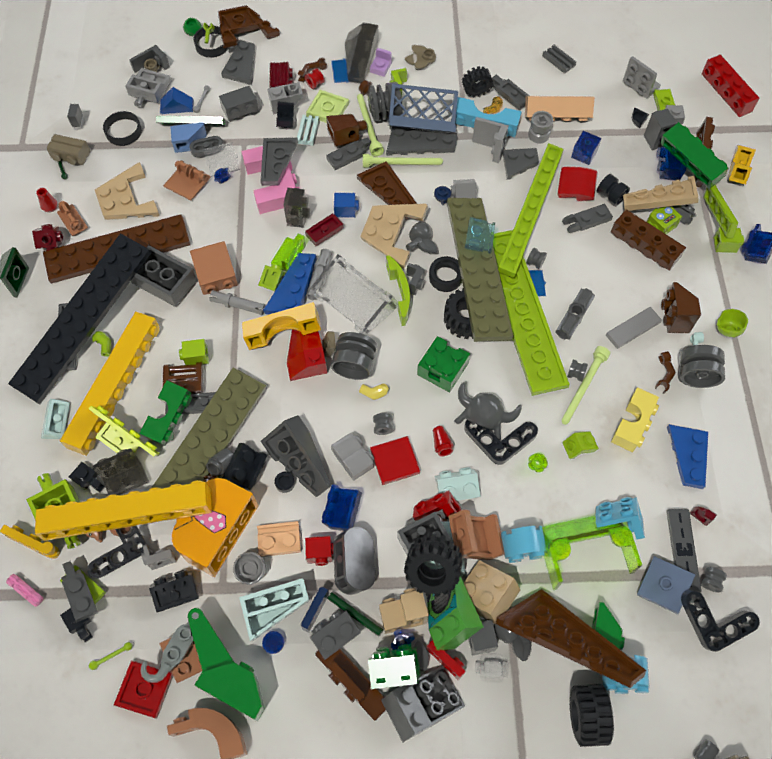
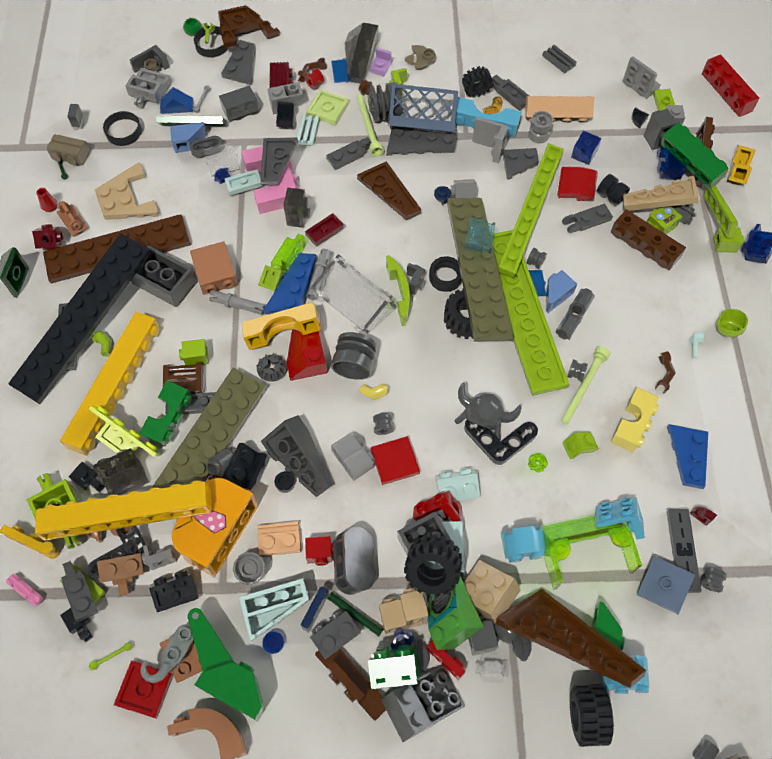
light aqua slope [41,398,70,439] -> none
nougat hinge [163,160,211,201] -> none
dark tan tile [322,331,336,357] -> none
clear blue bracket [322,484,362,531] -> none
reddish brown torso [326,114,367,146] -> none
blue brick [334,193,359,218] -> none
tan wing [360,204,428,268] -> none
yellowish green piece [363,154,443,168] -> none
dark grey piece [406,222,437,253] -> none
green piece [417,336,470,393] -> none
red cone [432,426,454,457] -> none
nougat panel [448,510,504,560] -> none
light grey tile [606,307,662,349] -> none
reddish brown slope [661,282,701,333] -> none
dark grey wheel [680,345,725,388] -> none
black beam [681,590,760,652] -> none
none -> medium nougat hinge [97,553,144,596]
none -> light aqua plate [224,169,262,196]
none -> dark grey gear [256,353,287,382]
none -> medium blue slope [546,270,577,313]

